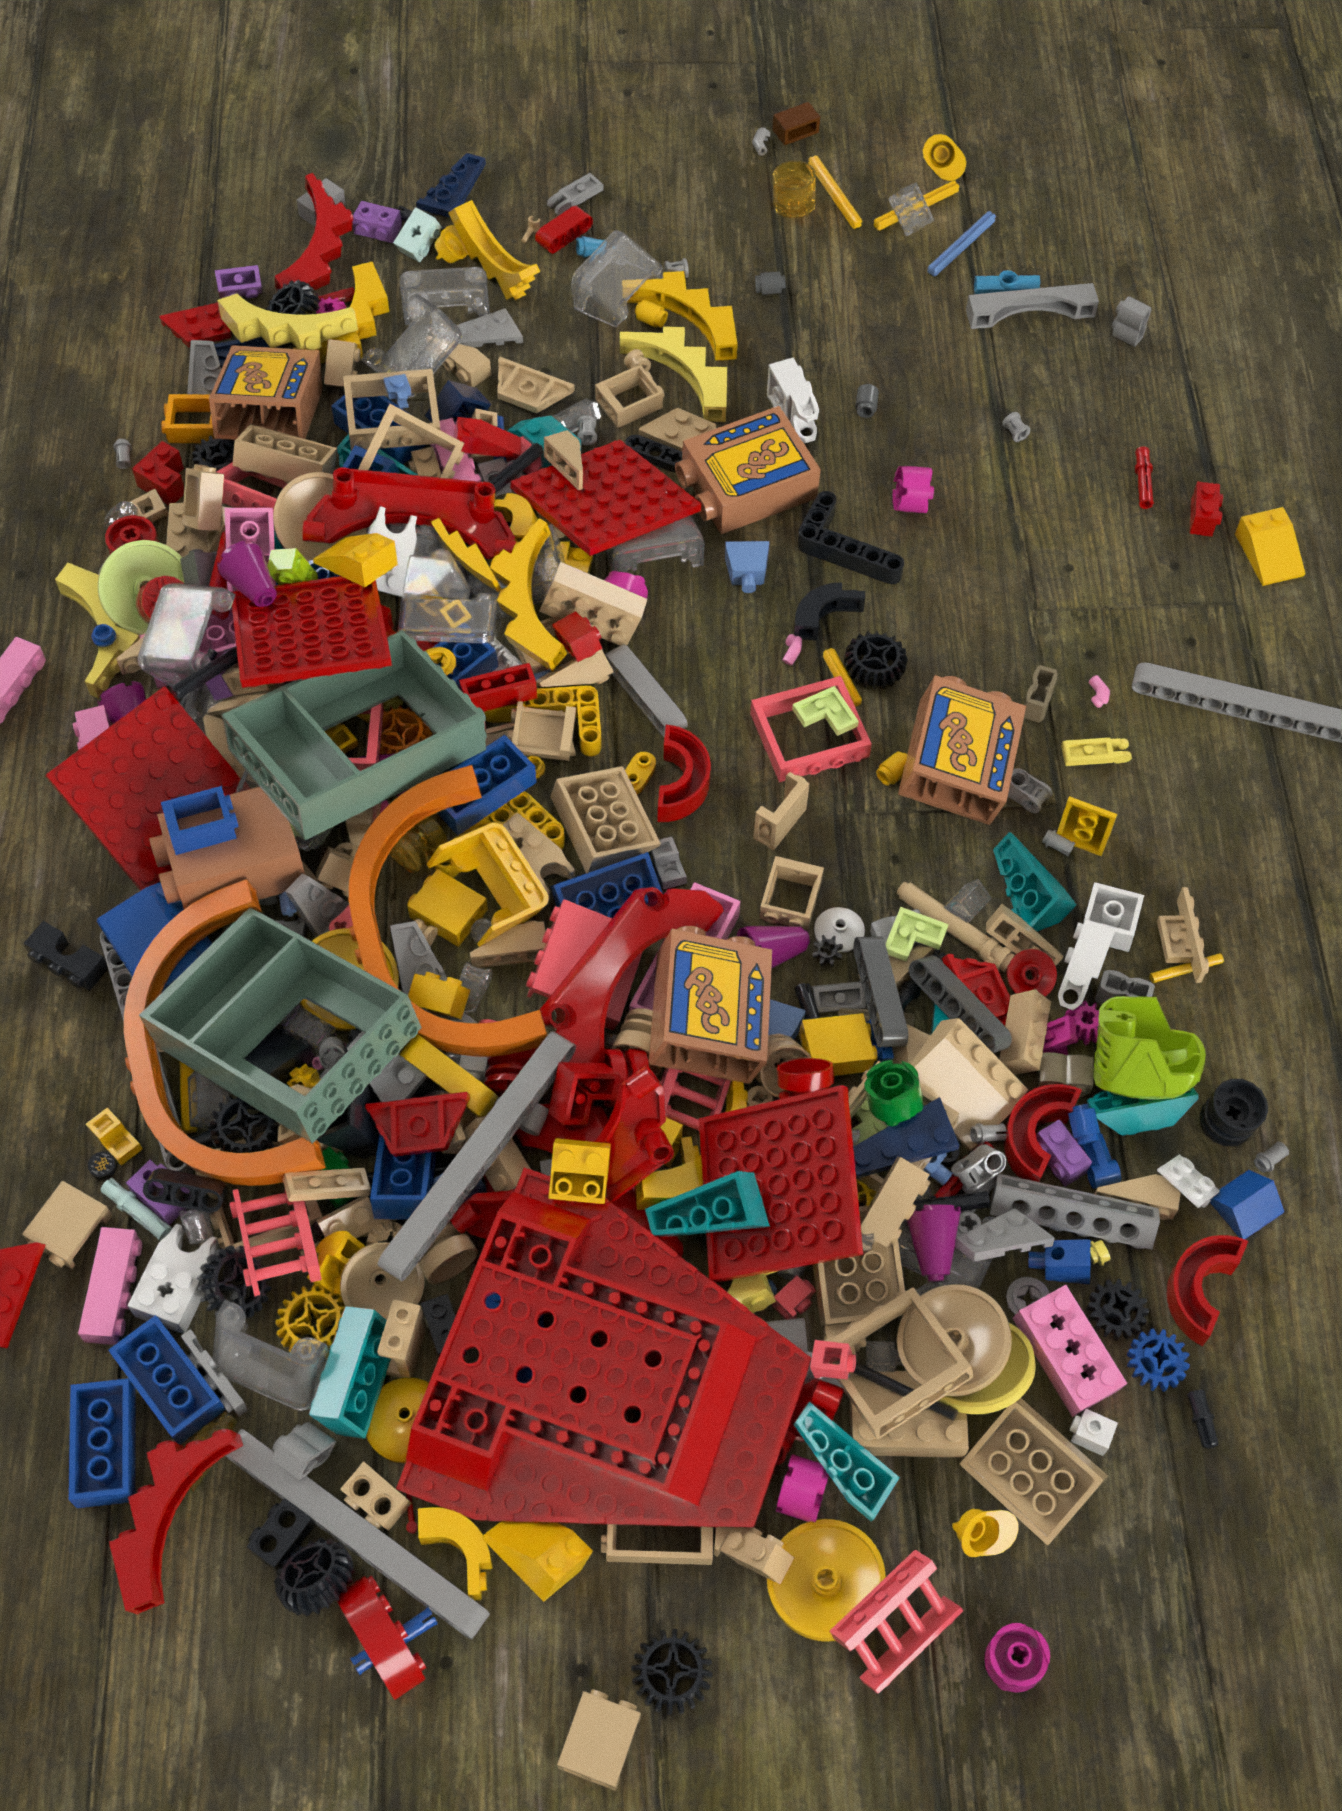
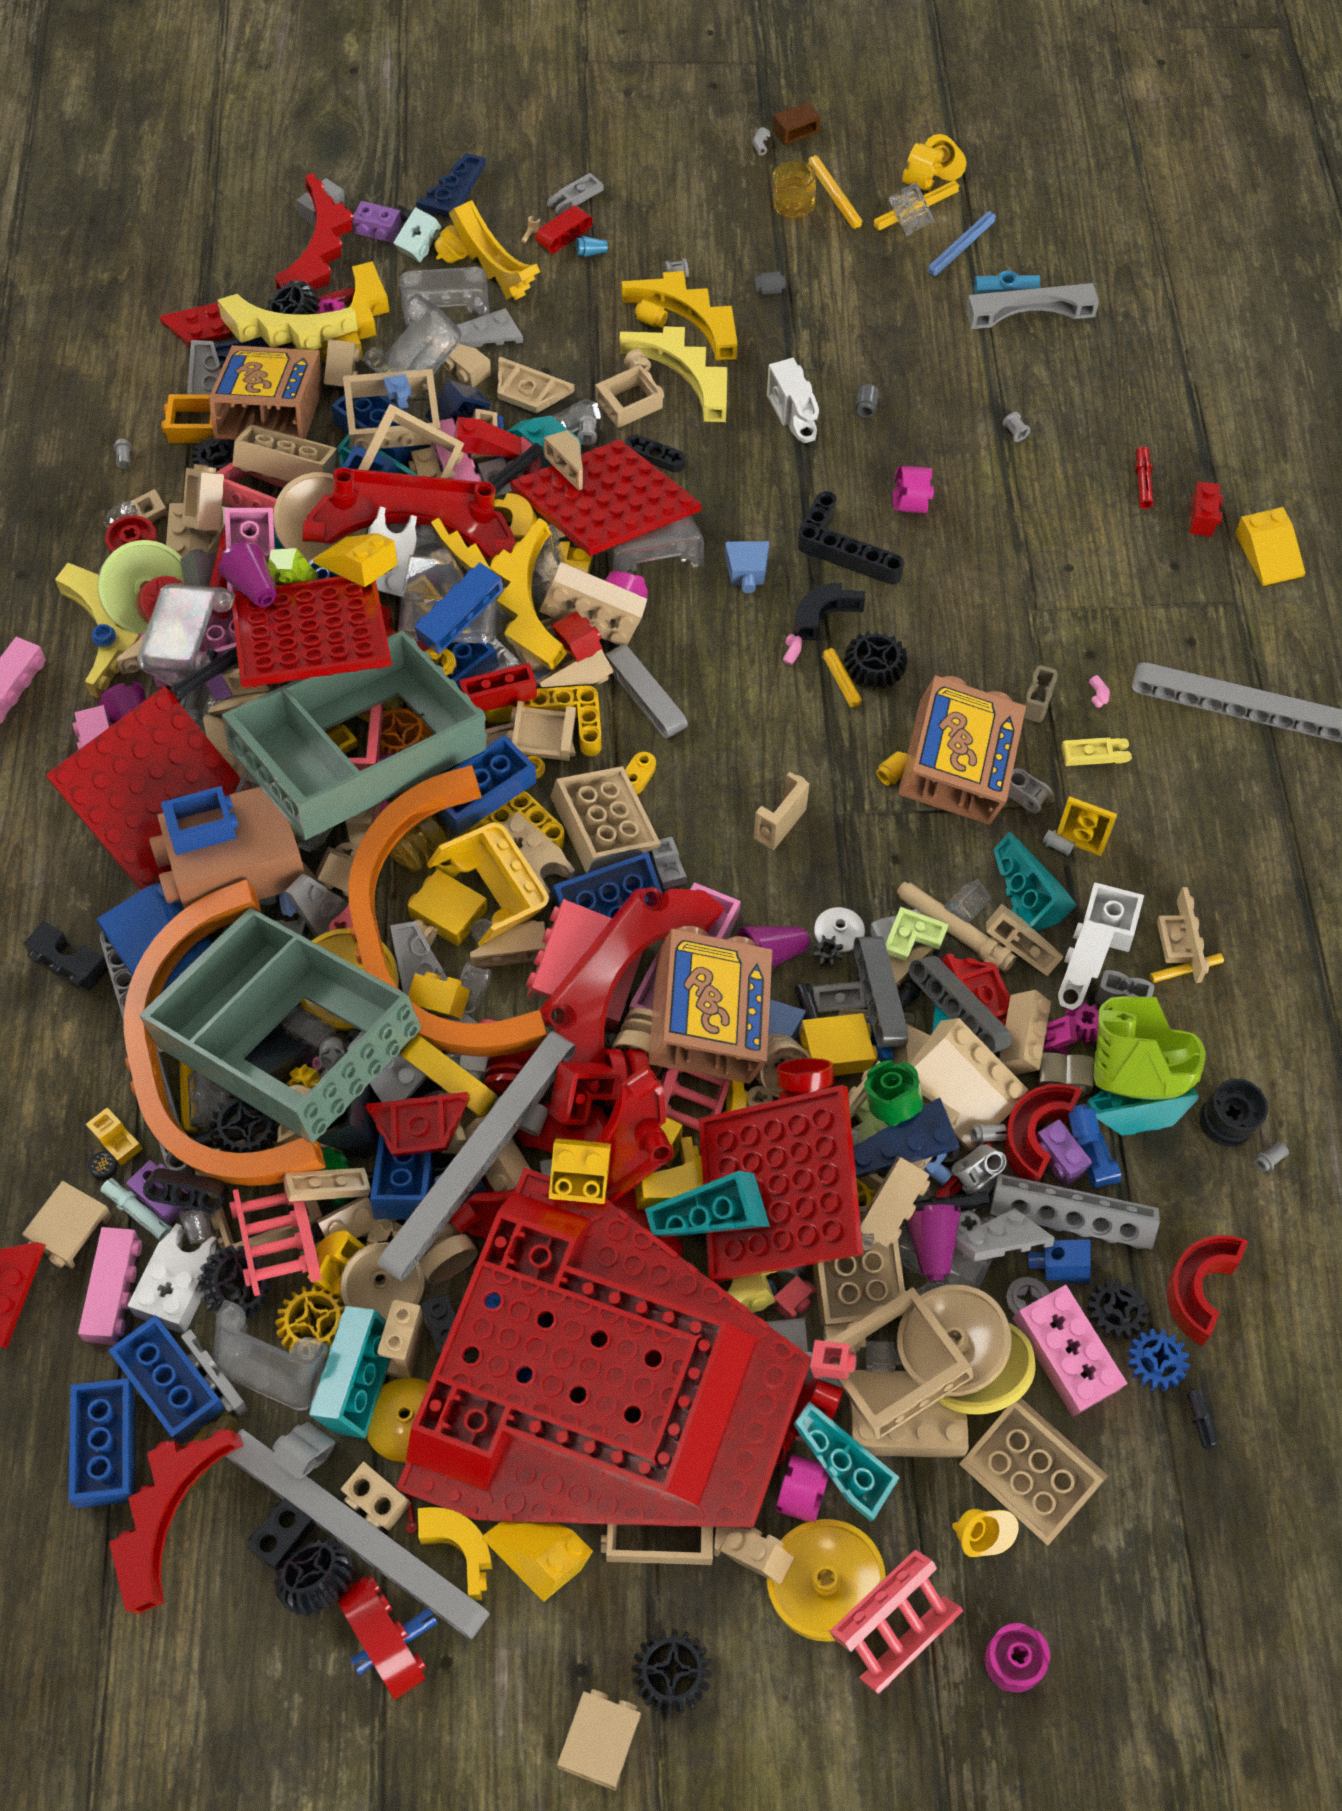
red brick [132,441,184,506] -> none
medium lavender brick [215,265,262,299] -> none
clear windscreen [571,230,664,327] -> none
tan wing [639,408,716,451] -> none
red brick [657,724,711,822] -> none
nougat brick [675,406,821,535] -> none
coral window [750,676,872,782] -> none
tan window [759,856,824,930] -> none
yellowish green plate [792,686,859,736] -> none
black bar [853,1362,958,1421] -> none
red dish [1007,949,1057,997] -> none
white brick [1070,1408,1118,1456] -> none
light yellow plate [1090,1240,1111,1266] -> none
tan slope [1095,1174,1181,1220] -> none
light grey brick [1111,296,1151,347] -> none
white hinge [1157,1154,1220,1208] -> none
blue slope [1210,1170,1284,1239] -> none
none -> blue brick [414,562,503,655]
none -> yellow brick [902,142,944,192]

